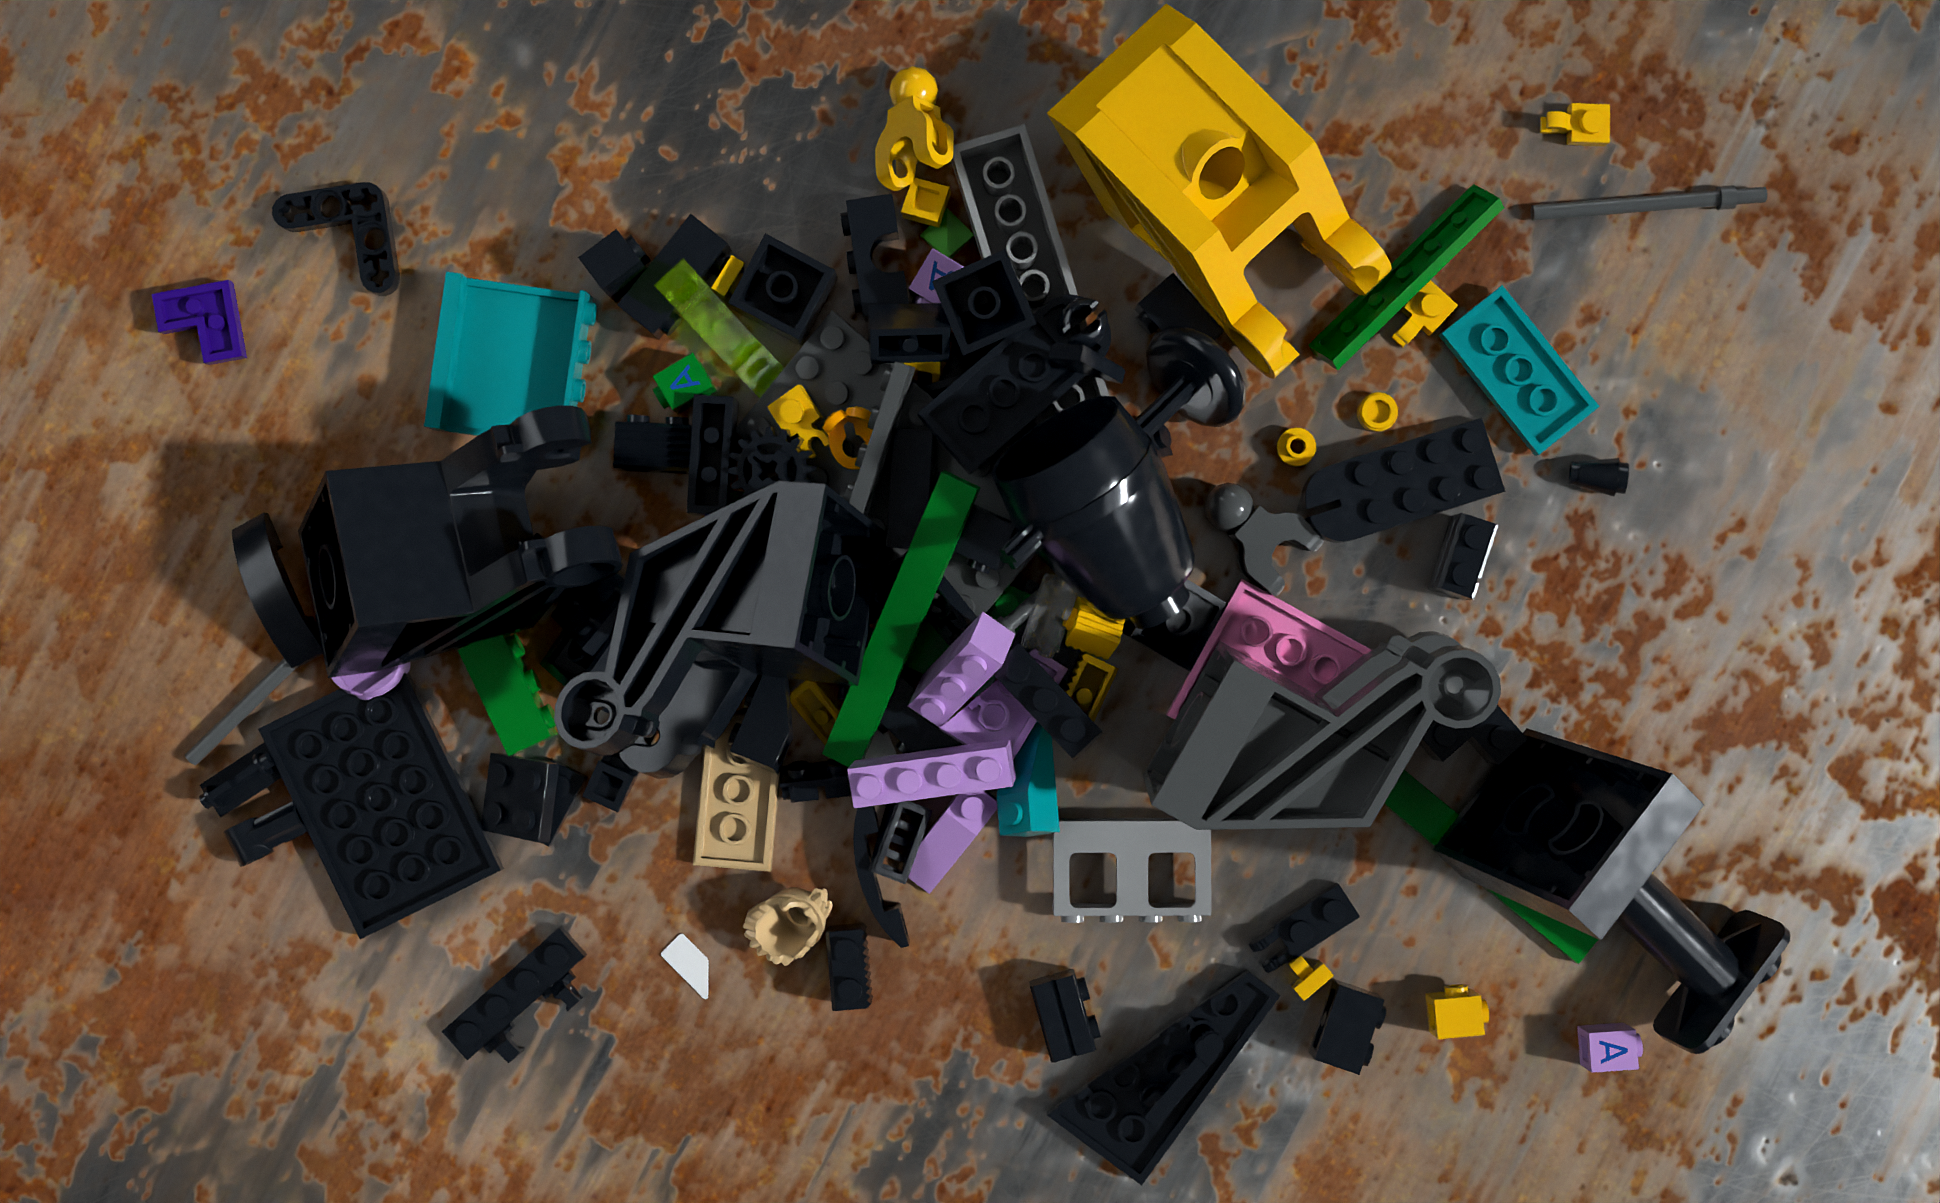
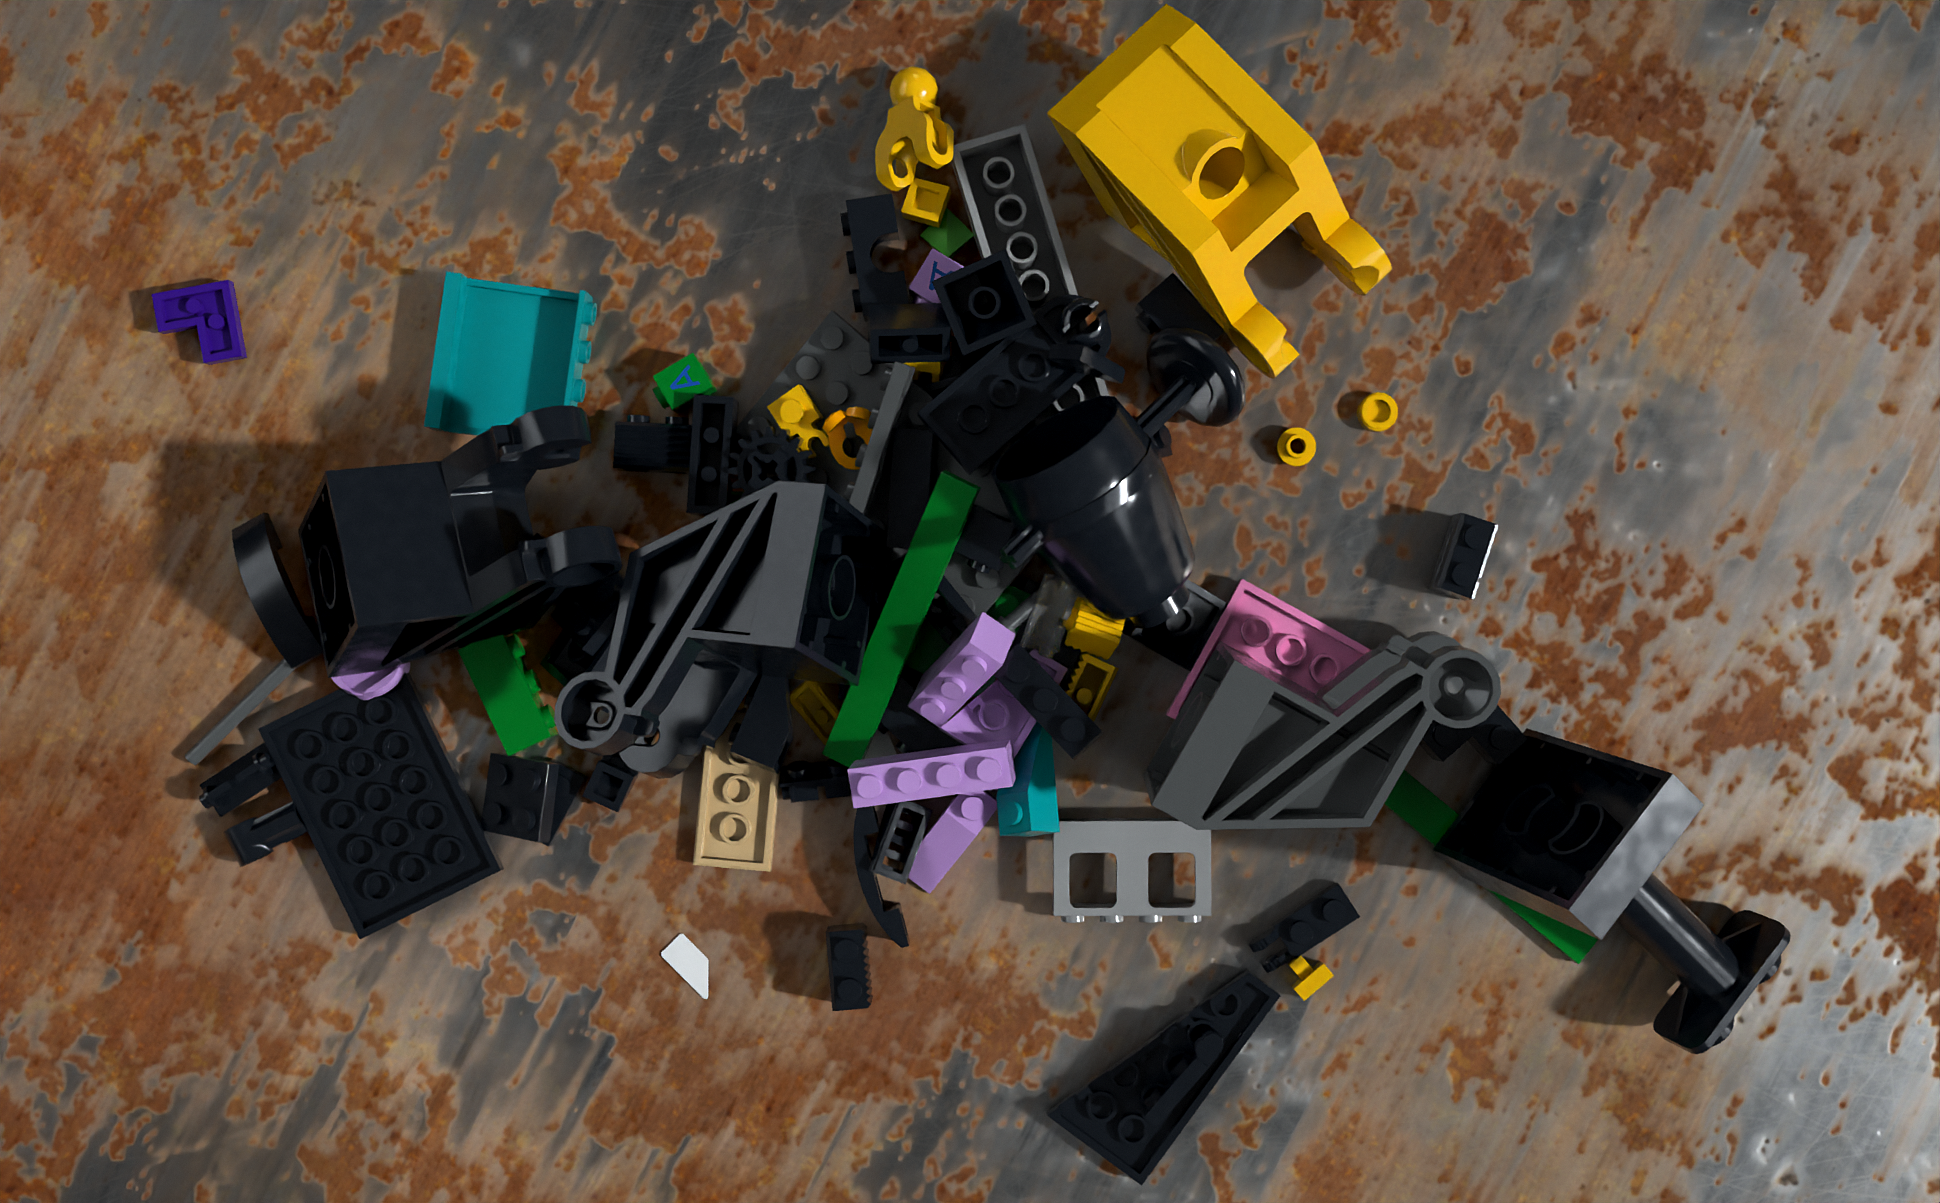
black beam [272,182,400,296] -> none
black hinge [442,926,587,1063] -> none
black brick [578,229,651,302] -> none
black brick [617,214,732,340] -> none
clear neon green slope [654,258,784,399] -> none
yellow plate [711,255,745,300] -> none
black brick [728,233,838,346] -> none
tan hair [743,887,833,966] -> none
black brick [1029,969,1101,1063] -> none
dark grey piece [1205,482,1324,597] -> none
black plate [1297,418,1505,543] -> none
green plate [1308,184,1504,370] -> none
black brick [1308,979,1386,1075] -> none
yellow plate [1391,280,1458,348] -> none
yellow brick [1425,984,1489,1039] -> none
teal plate [1438,285,1600,456] -> none
dark grey bar [1530,185,1767,221] -> none
yellow plate [1540,103,1610,146] -> none
black cone [1568,458,1629,497] -> none
lavender brick [1577,1023,1643,1073] -> none

